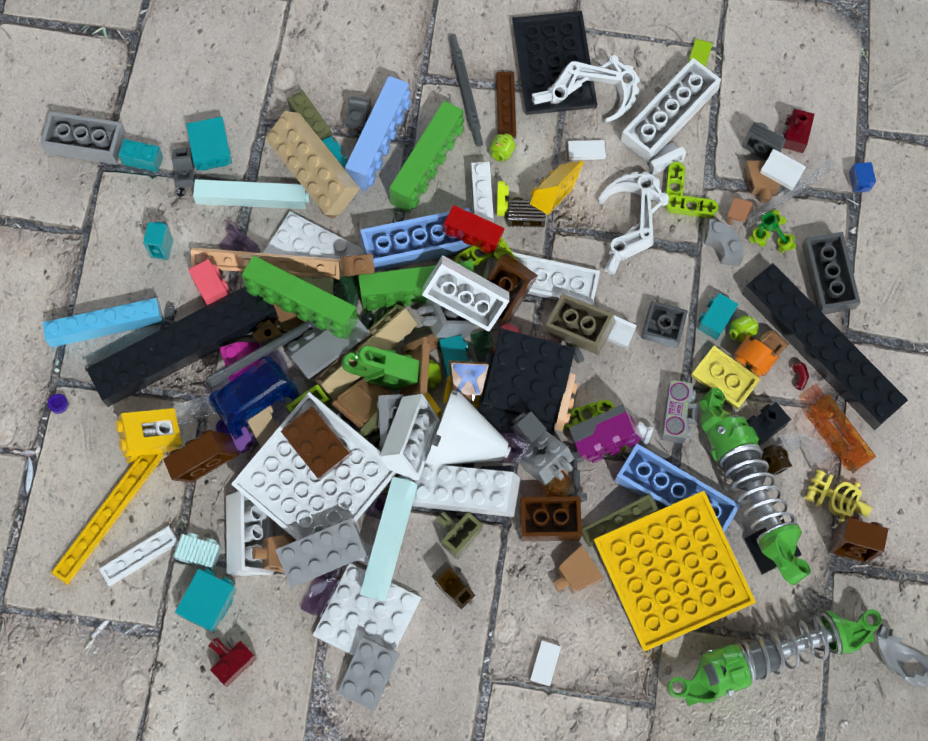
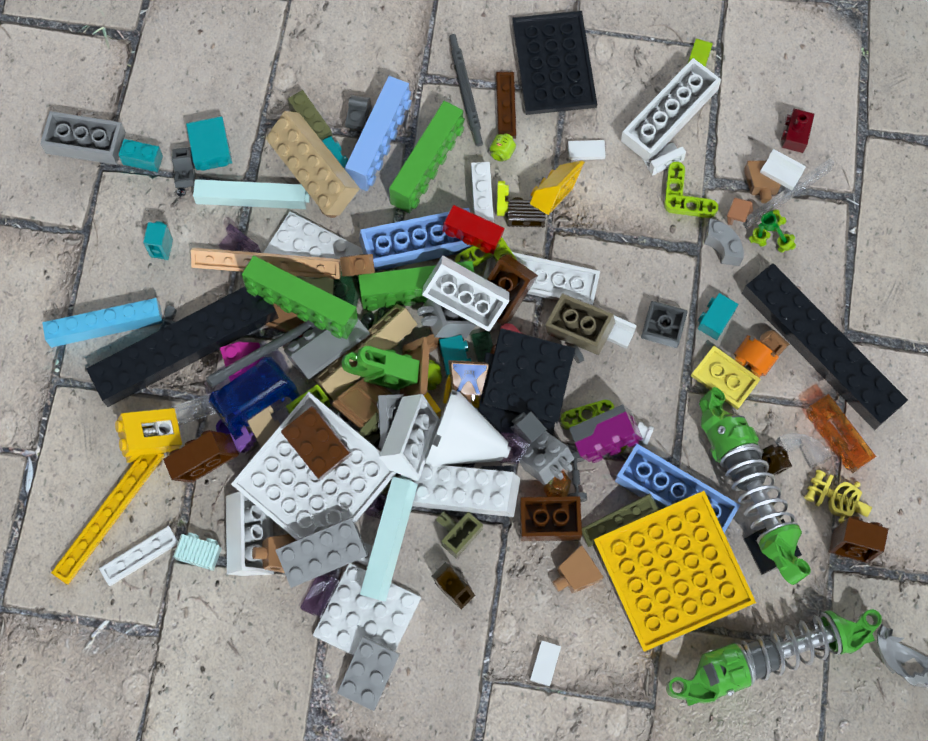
dark purple tile [48,394,69,414] -> none
teal brick [175,568,237,633] -> none
coral brick [188,259,231,306] -> none
dark red brick [208,637,257,687] -> none
dark brown brick [252,319,283,346] -> none
white piece [532,55,640,124] -> none
light nougat plate [555,373,578,432] -> none
white piece [598,171,669,275] -> none
light grey piece [661,380,700,444] -> none
lime head [729,315,759,343] -> none
dark grey brick [743,122,786,161] -> none
black brick [746,402,792,446] -> none
dark red arm [792,362,809,391] -> none
dark grey brick [802,232,860,314] -> none
blue brick [849,162,876,192] -> none

